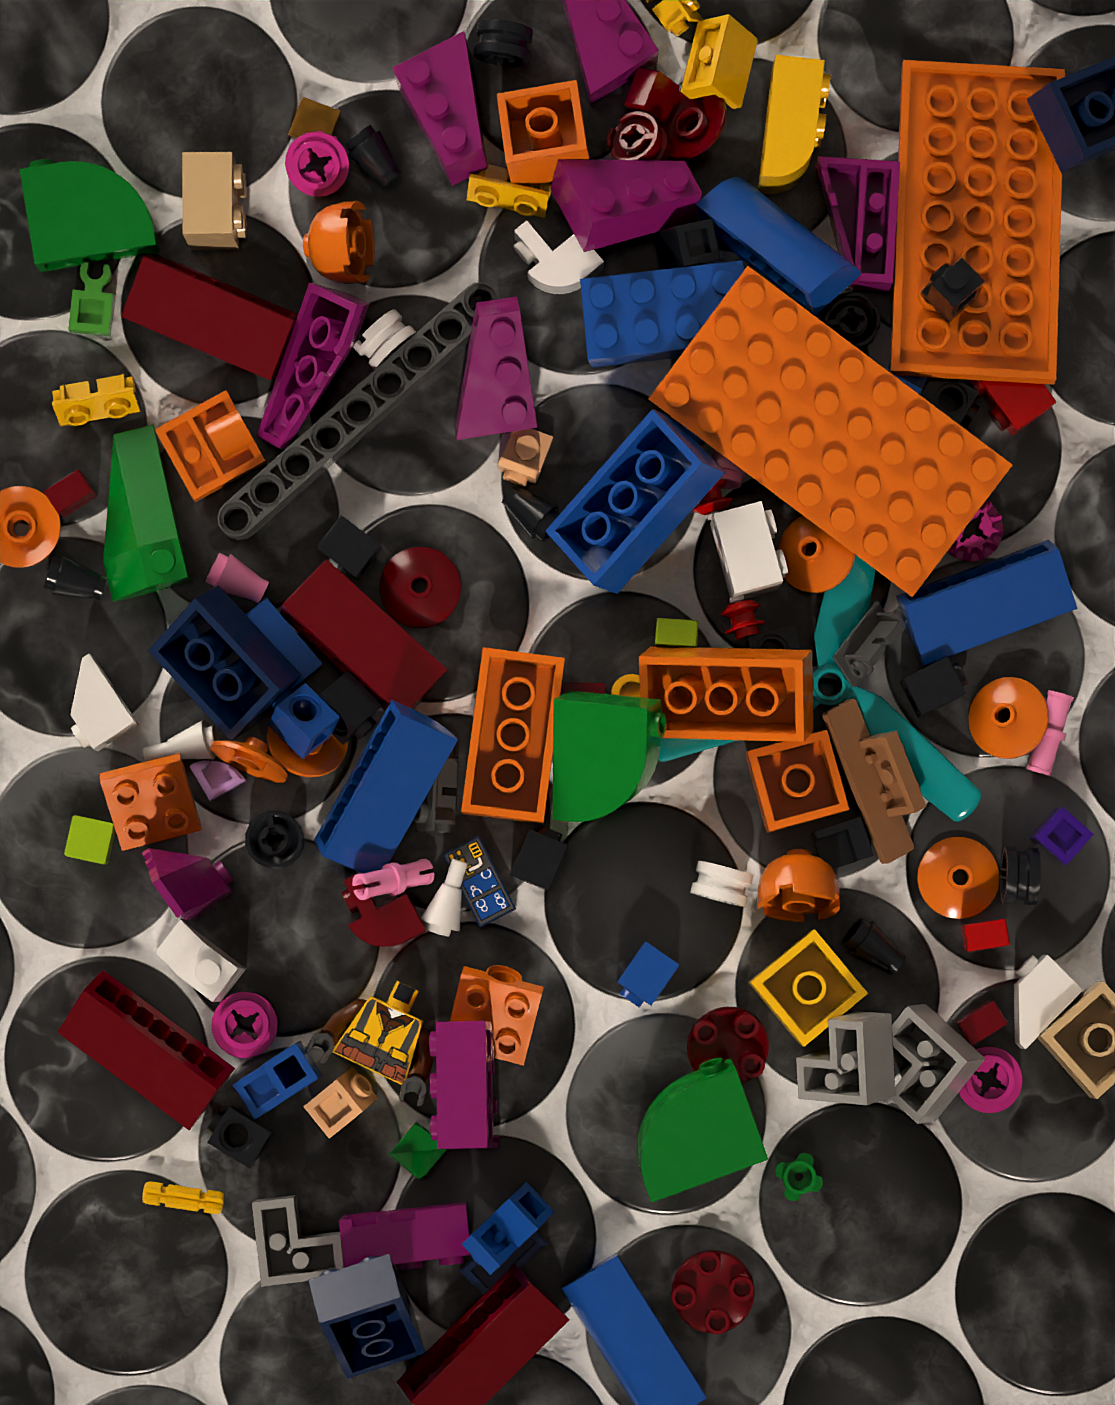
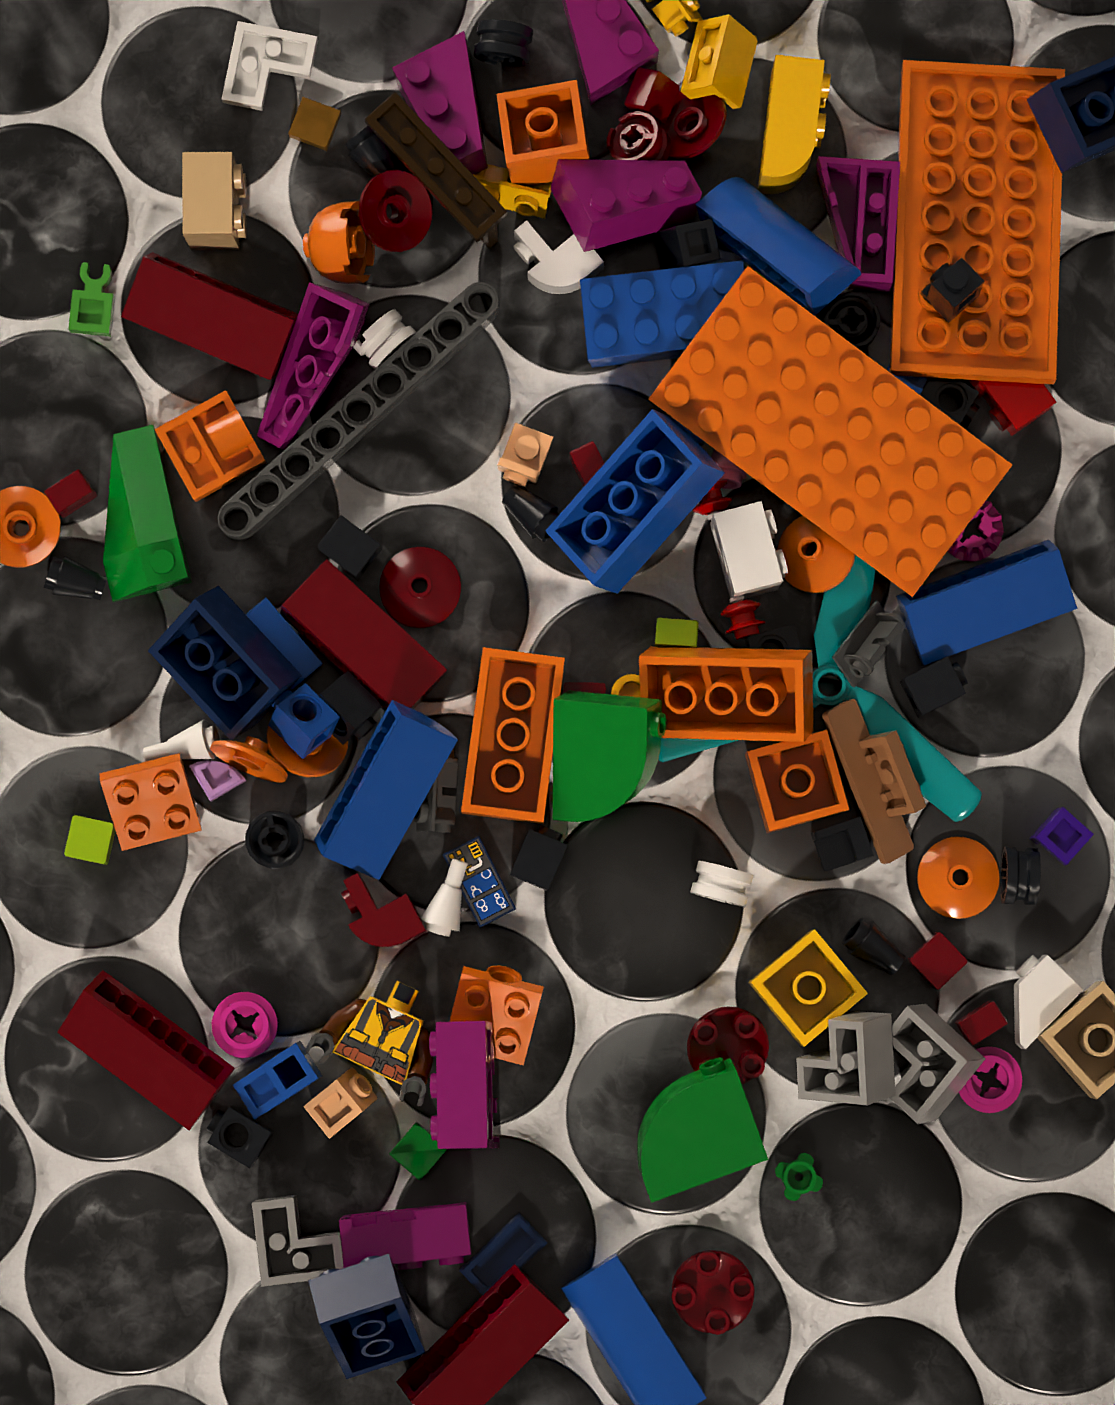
green brick [19,159,160,272] -> none
yellow hinge [52,374,140,426] -> none
white slope [70,653,139,751] -> none
magenta wedge [142,848,234,921] -> none
yellow axle [142,1181,224,1214] -> none
white slope [156,919,246,1002] -> none
bright pink cone [205,553,269,603] -> none
dark pink gear [285,130,351,197] -> none
bright pink pin [352,858,434,900] -> none
magenta wedge [454,296,537,440] -> none
blue brick [462,1182,555,1275] -> none
blue brick [617,941,679,1008] -> none
orange cylinder [757,849,840,922] -> none
red piece [961,919,1010,952] -> none
orange dish [968,677,1049,759] -> none
bright pink pin [1025,690,1074,776] -> none
none -> white plate [222,21,318,111]
none -> dark red dish [359,170,432,252]
none -> dark brown fence [365,92,507,249]
none -> dark red piece [570,441,604,487]
none -> dark red piece [908,932,967,989]

